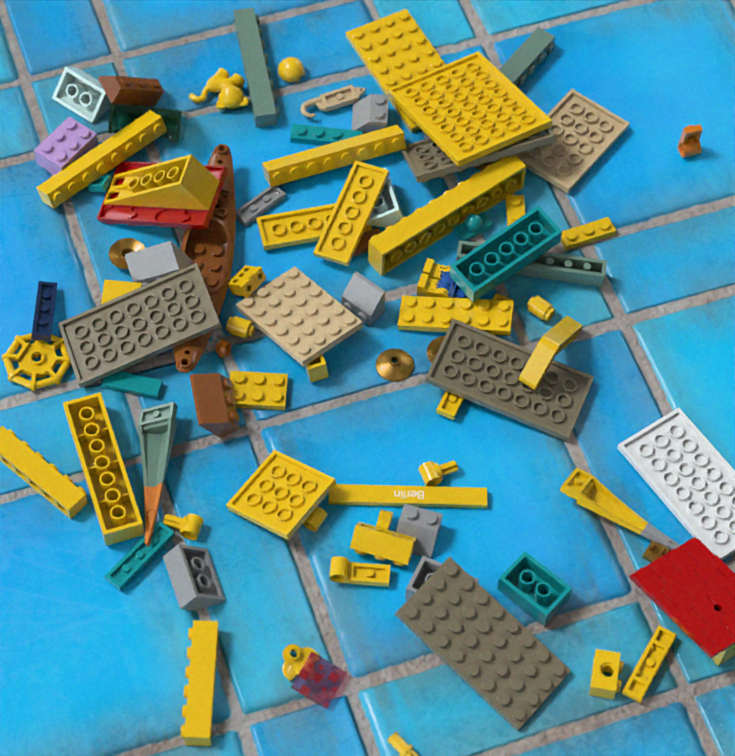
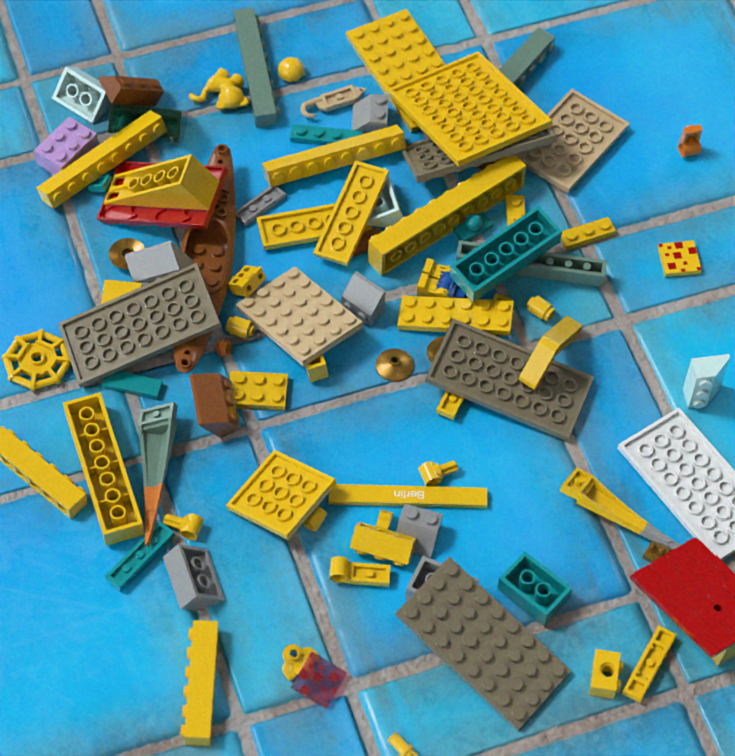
dark blue plate [31,281,57,341] -> none
none -> yellow tile [657,240,702,277]
none -> light aqua slope [683,354,730,409]

